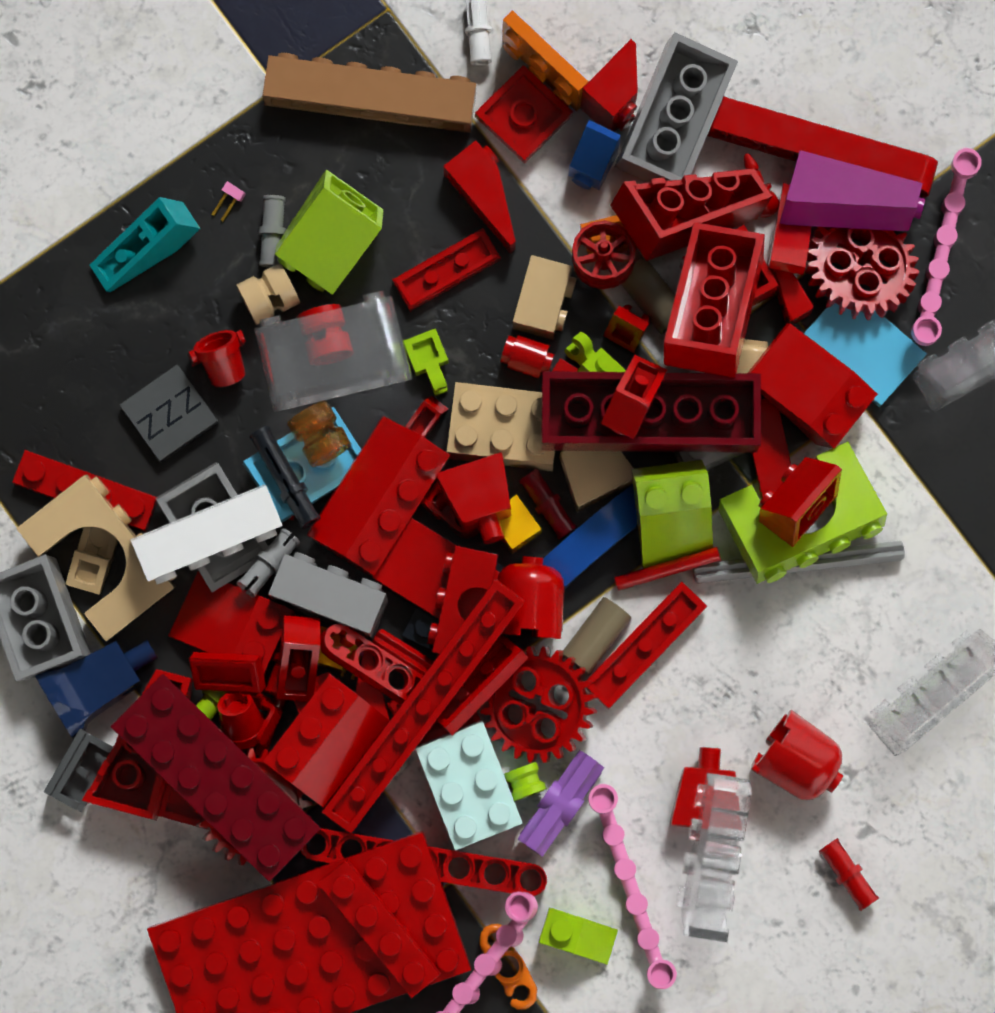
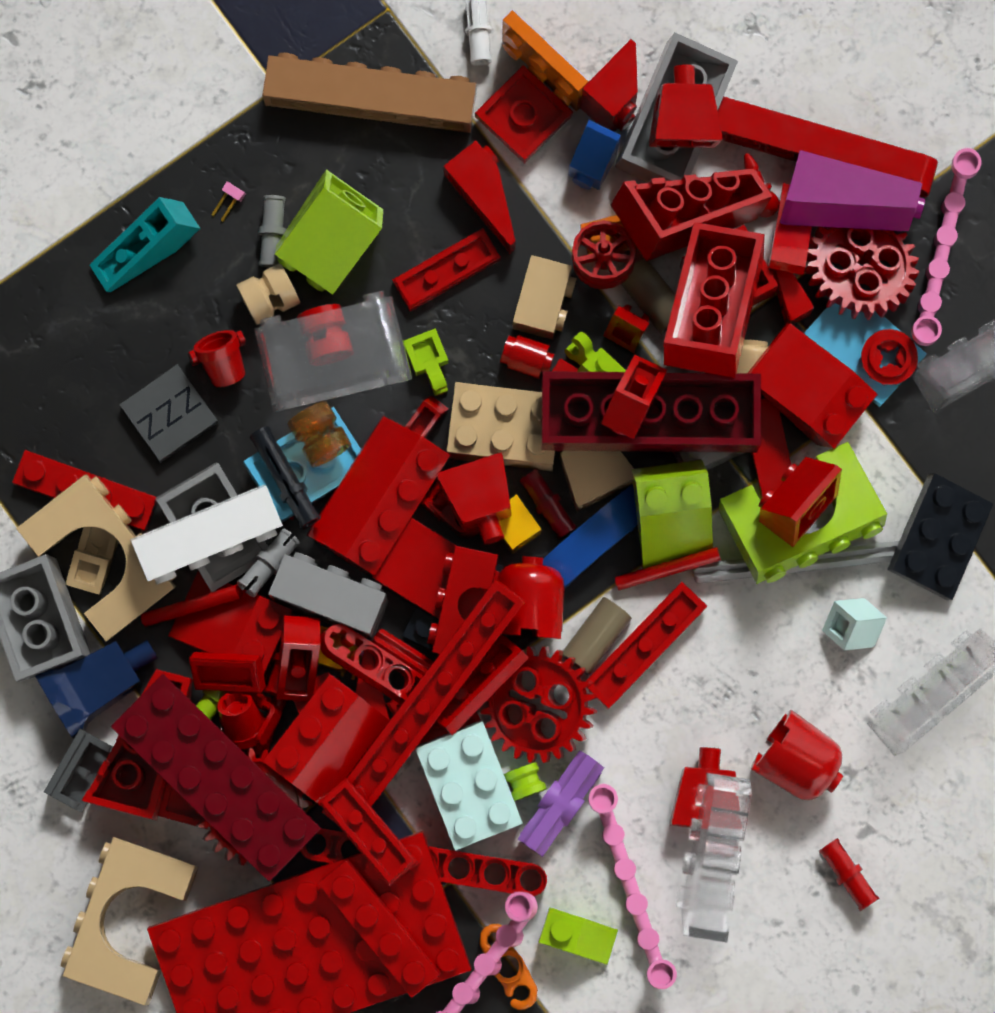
none -> tan arch [60,837,199,1005]
none -> red bar [141,585,243,627]
none -> red tile [318,778,418,886]
none -> red torso [649,64,722,148]
none -> light aqua panel [822,598,887,651]
none -> red gear [861,329,918,385]
none -> black plate [887,473,993,600]

